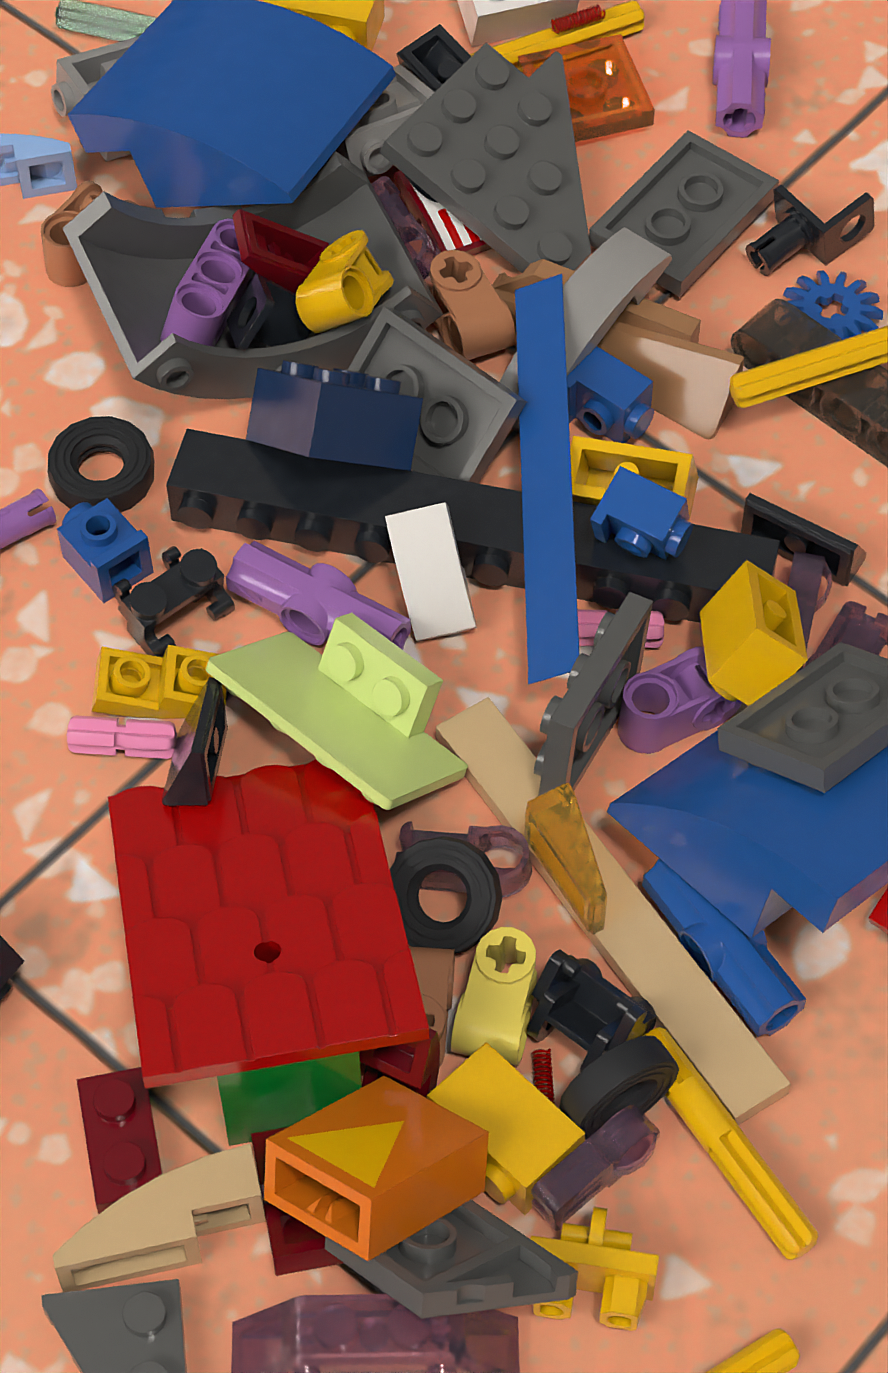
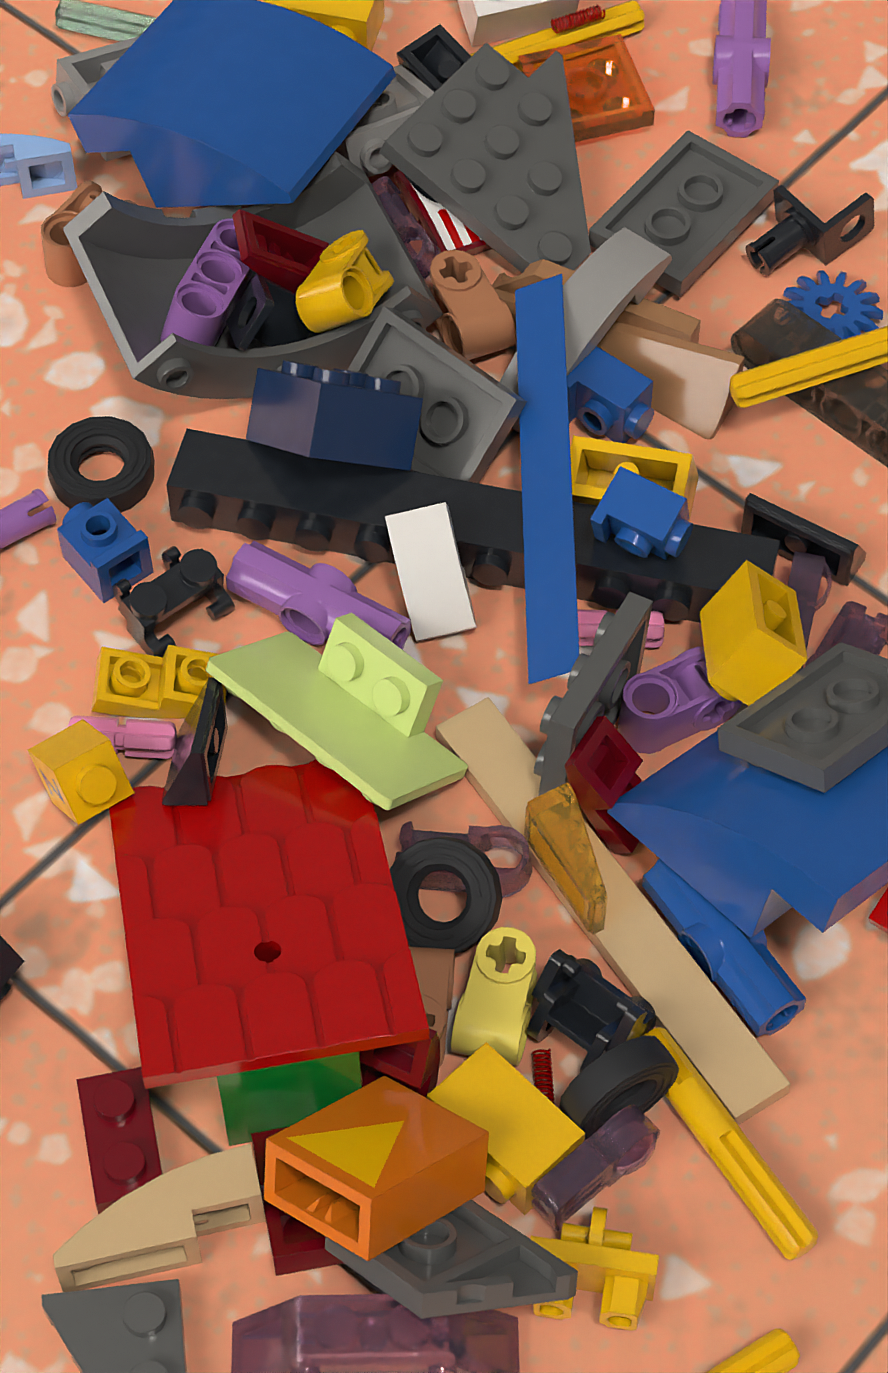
none -> yellow brick [27,719,134,825]
none -> dark red slope [564,716,643,854]

